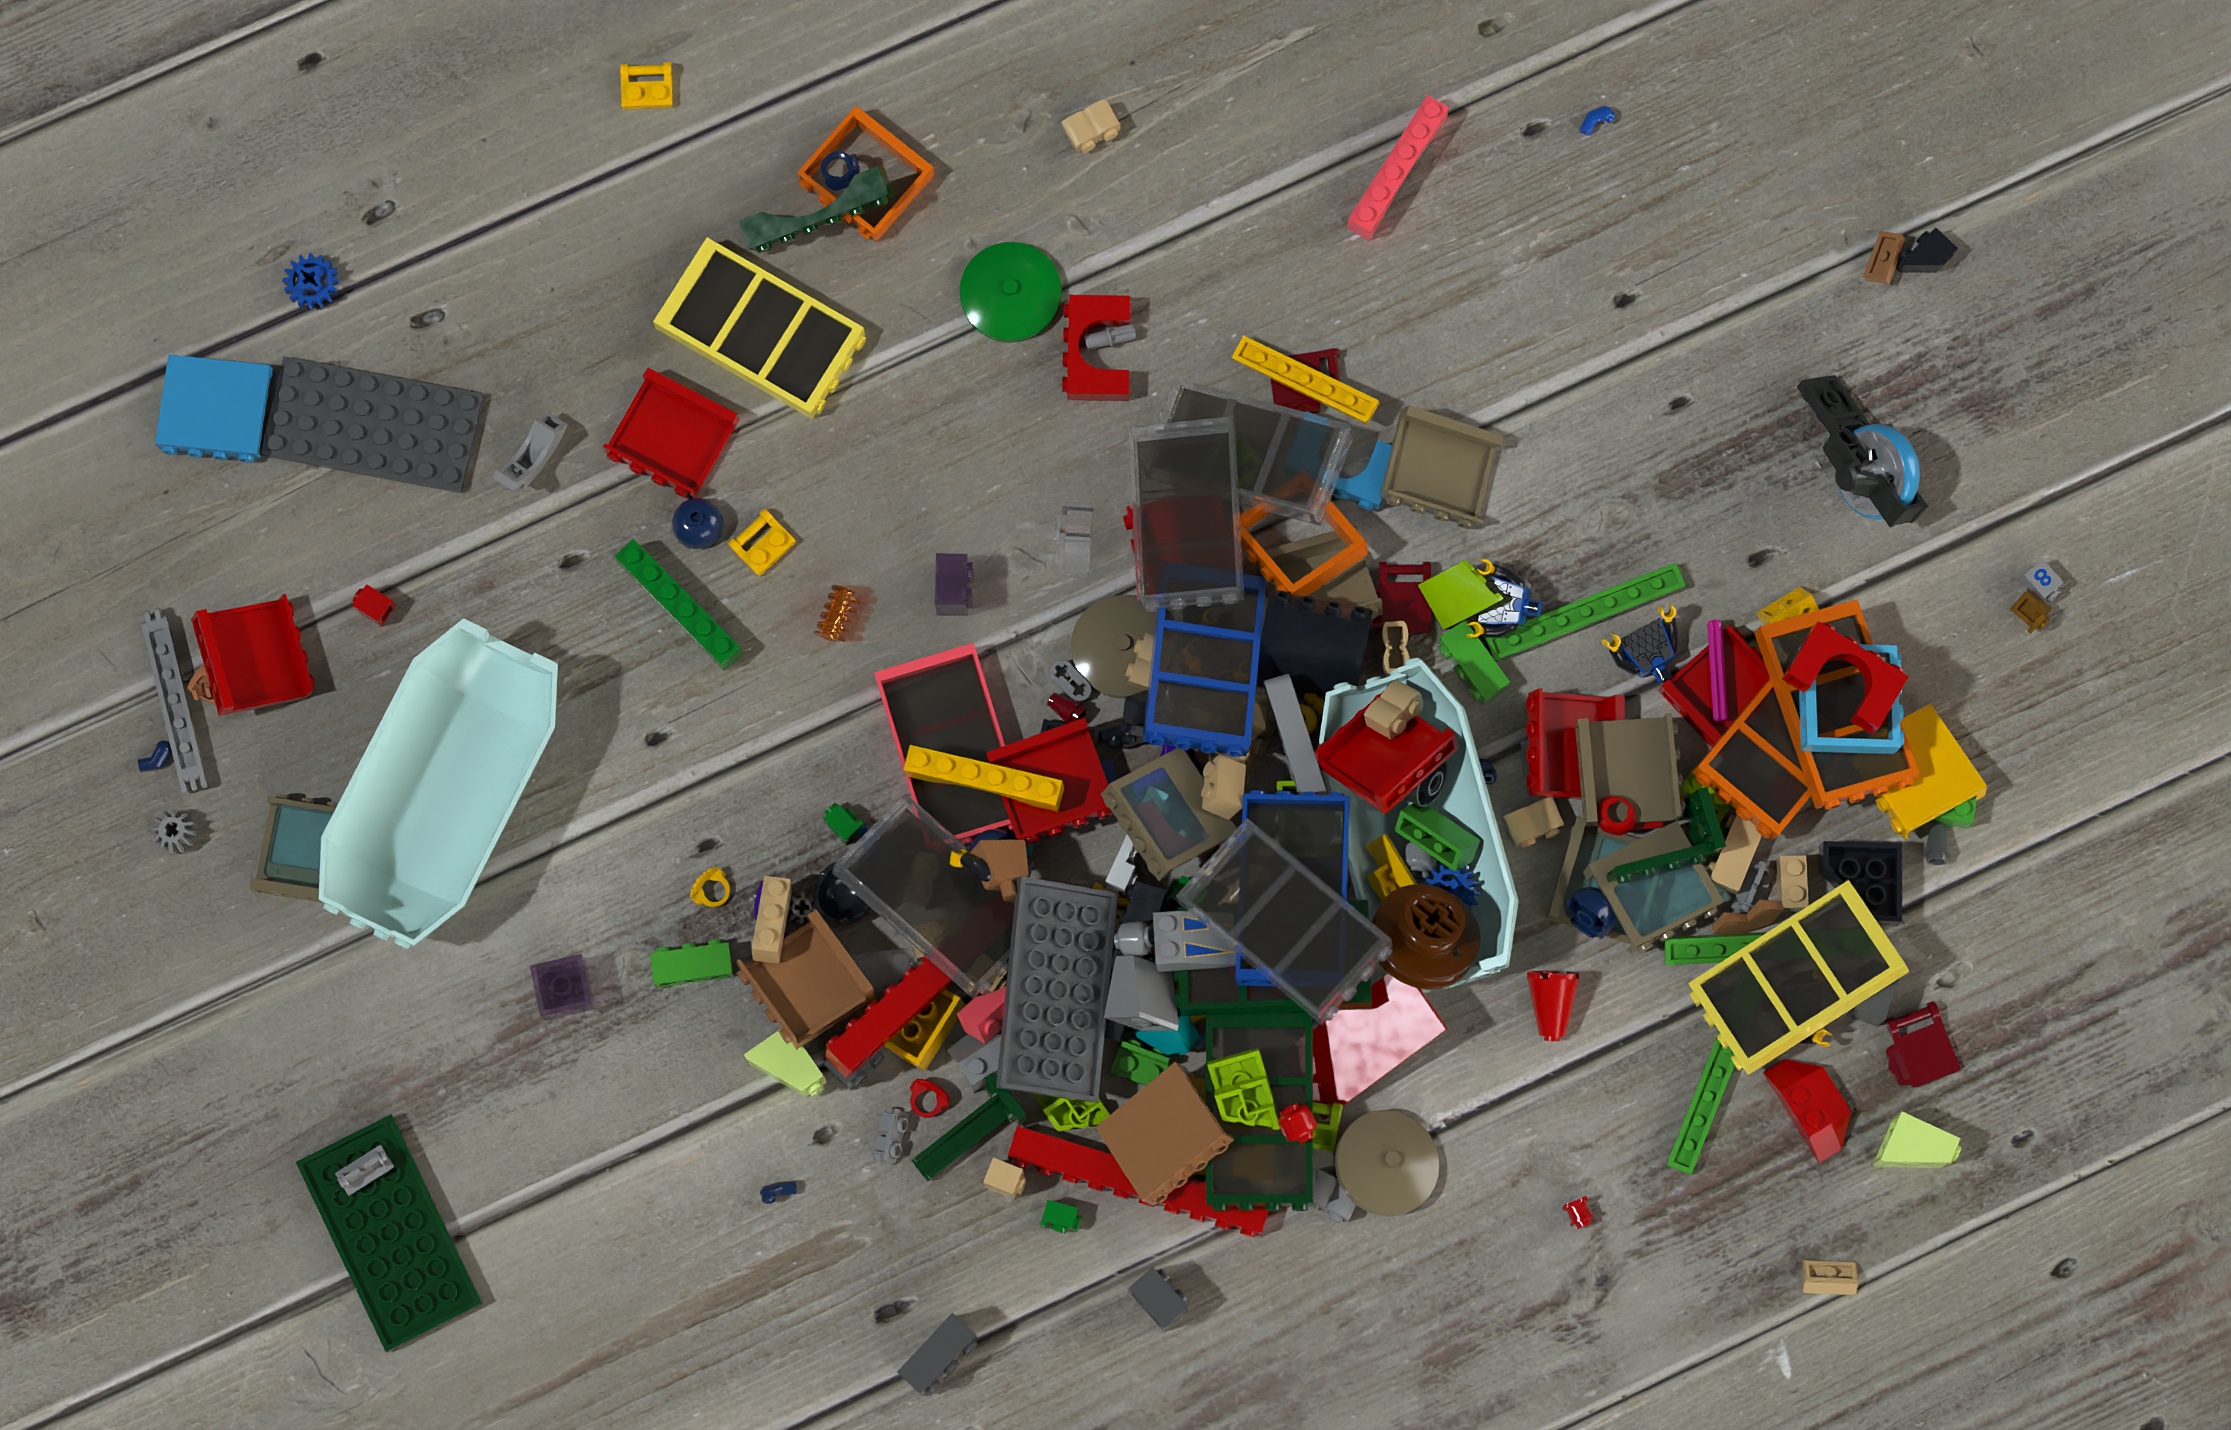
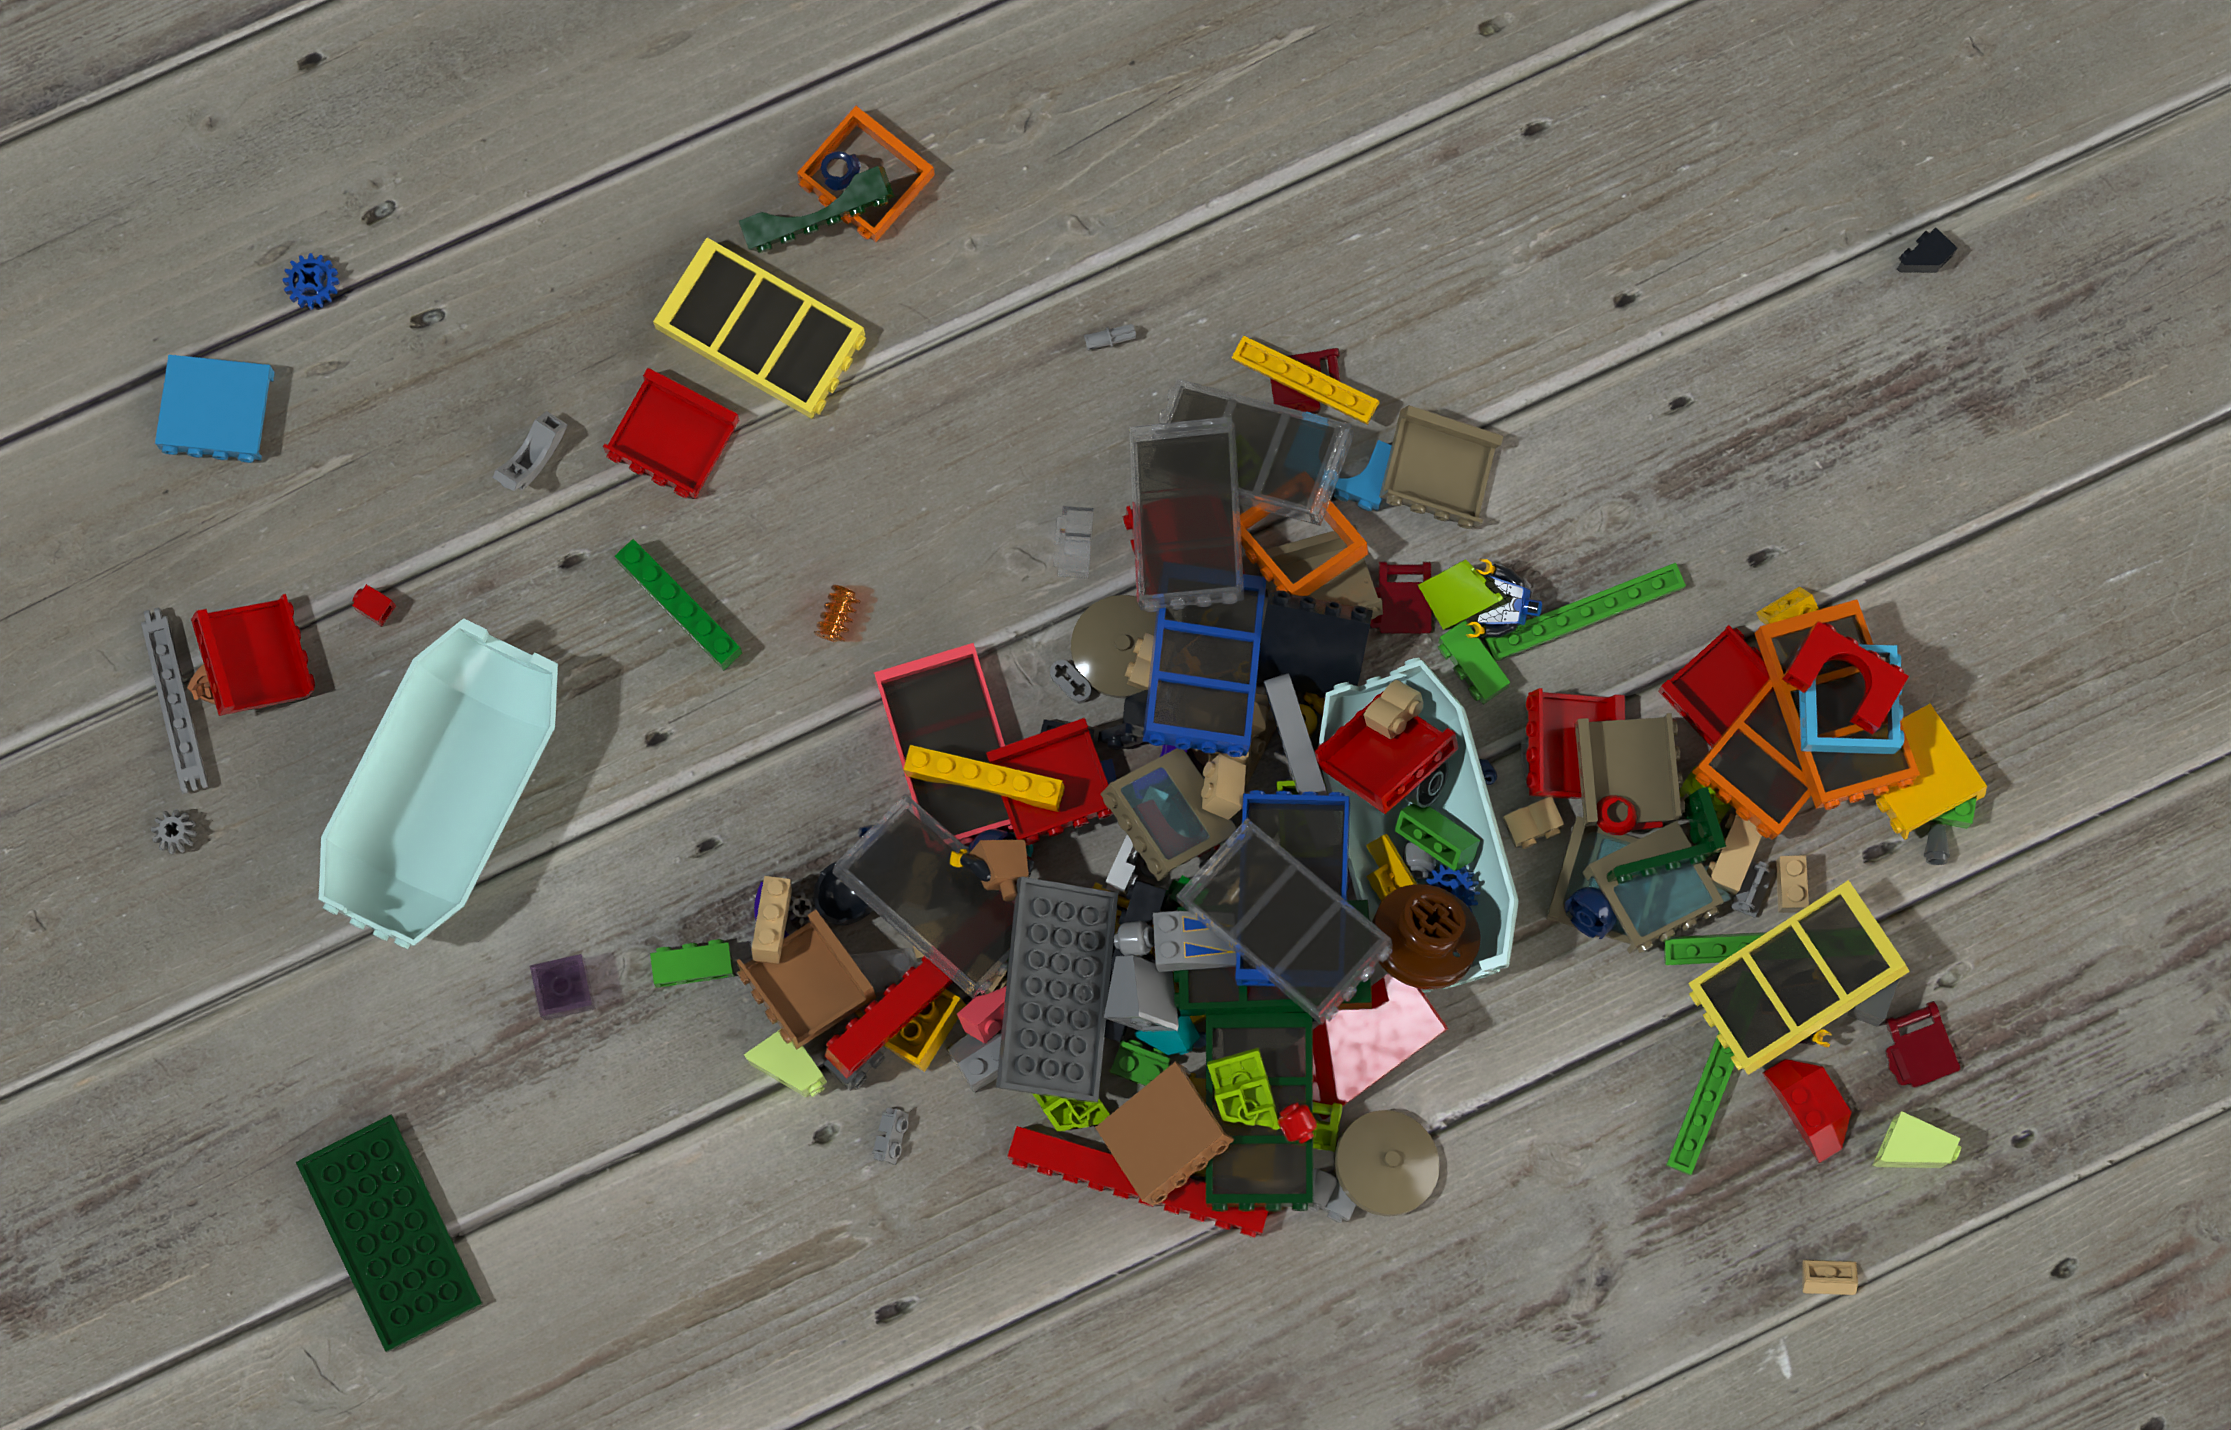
dark blue arm [138,740,172,772] -> none
clear light blue panel [250,794,338,903] -> none
dark grey plate [260,356,484,493] -> none
light grey hinge [335,1145,394,1196] -> none
yellow plate [620,62,673,110] -> none
dark blue cylinder [672,497,723,550] -> none
yellow piece [690,867,731,908] -> none
yellow plate [727,508,796,577] -> none
dark blue arm [760,1181,797,1204] -> none
green brick [823,803,865,845] -> none
dark grey brick [897,1312,977,1397] -> none
red piece [910,1078,950,1118] -> none
dark green bracket [911,1072,1027,1182] -> none
clear purple brick [935,553,974,616] -> none
green dish [960,242,1062,343] -> none
tan brick [983,1158,1027,1199] -> none
green brick [1040,1200,1082,1234] -> none
dark red cone [1047,692,1087,724] -> none
tan brick [1061,99,1121,153] -> none
red arch [1062,295,1130,401] -> none
dark grey brick [1129,1267,1189,1332] -> none
coral arch [1347,95,1449,241] -> none
tan brick [1380,621,1410,675] -> none
red cone [1527,970,1580,1042] -> none
red brick [1562,1196,1595,1229] -> none
blue arm [1579,106,1615,136] -> none
torso [1601,603,1678,685] -> none
dark pink axle [1707,620,1728,722] -> none
medium nougat tile [1711,900,1784,935] -> none
pearl dark grey piece [1797,375,1929,527] -> none
black brick [1819,841,1902,926] -> none
medium nougat plate [1863,231,1906,284] -> none
pearl gold bracket [2010,589,2052,634] -> none
light grey brick [2019,559,2064,602] -> none

